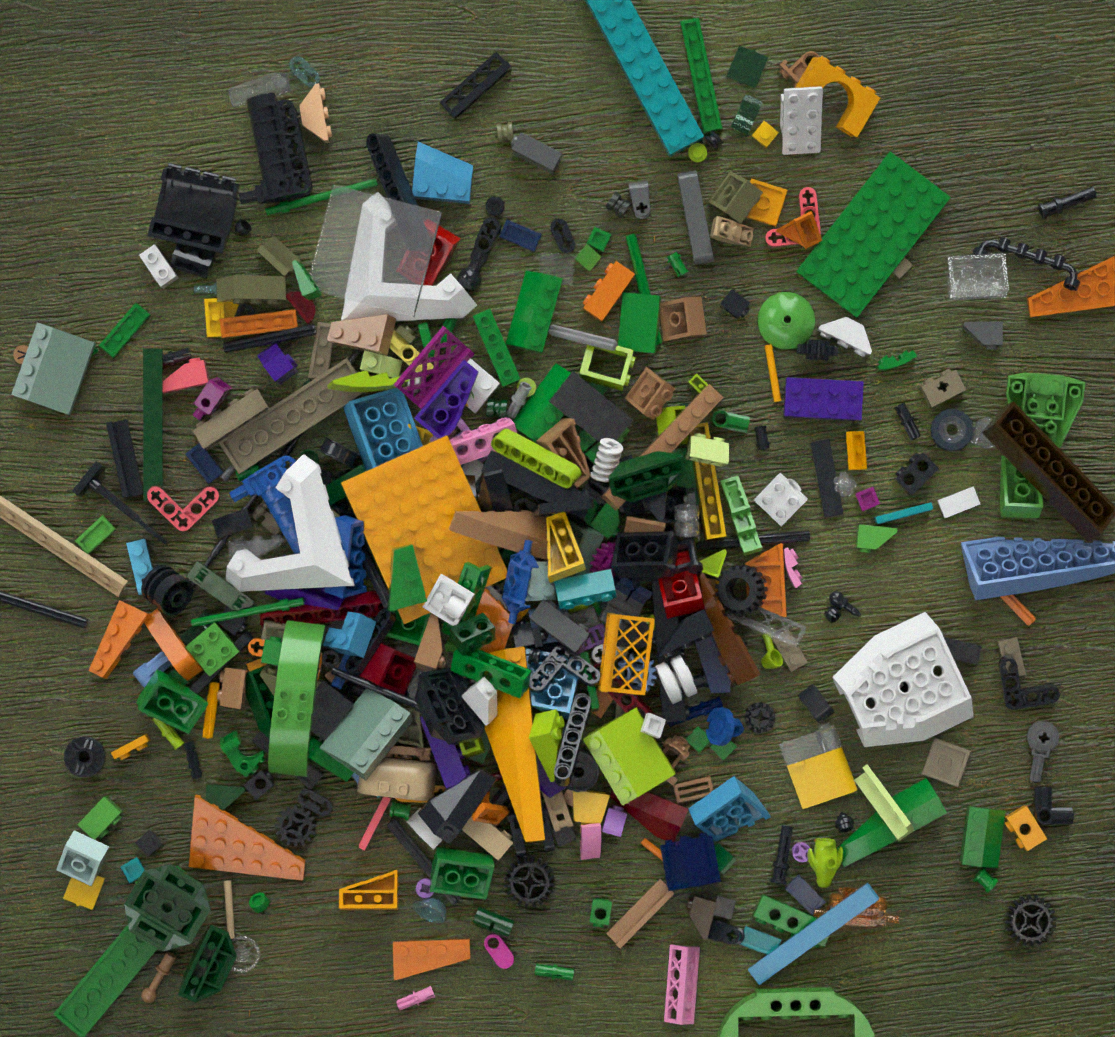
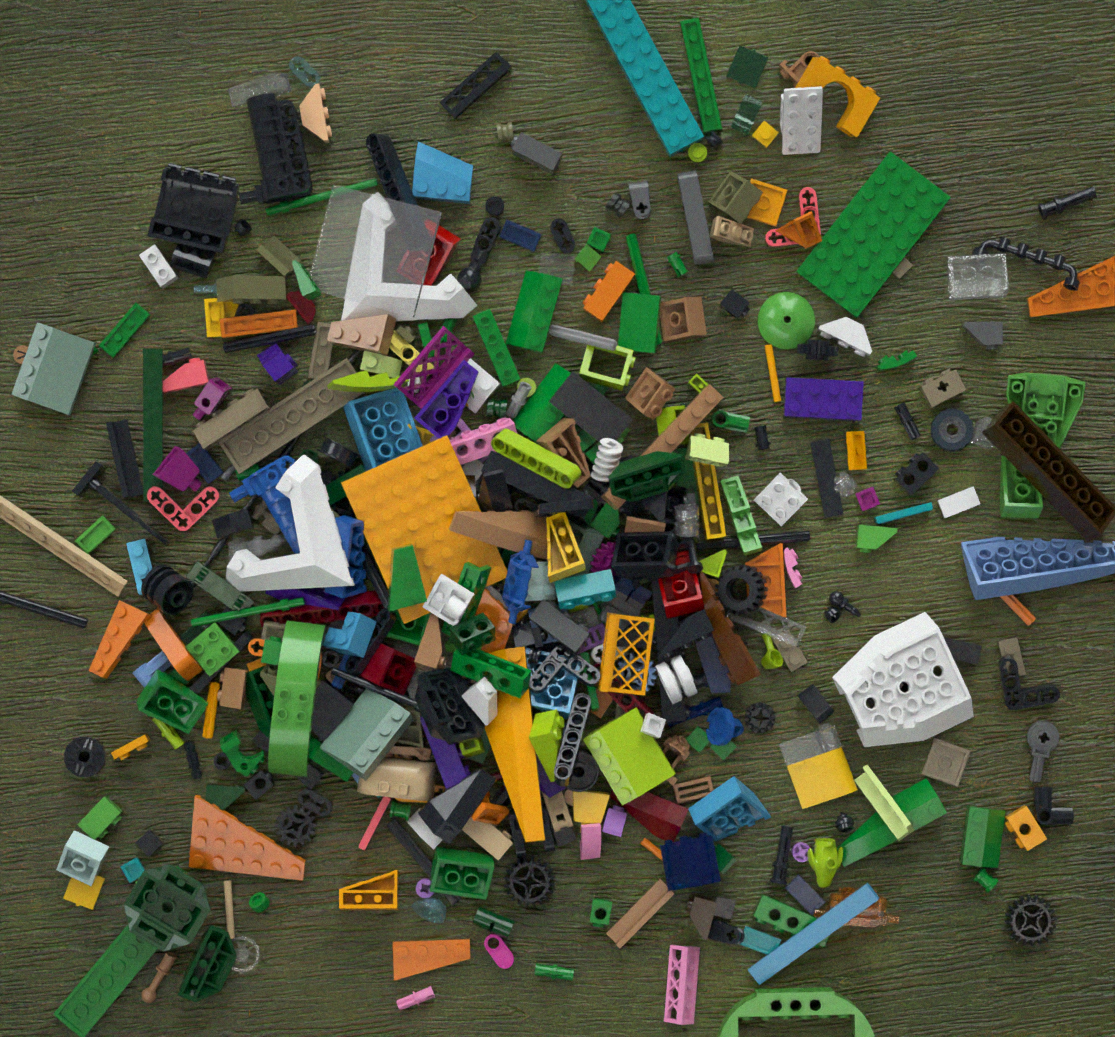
none -> magenta torso [152,446,202,491]
none -> black bush [214,752,231,770]

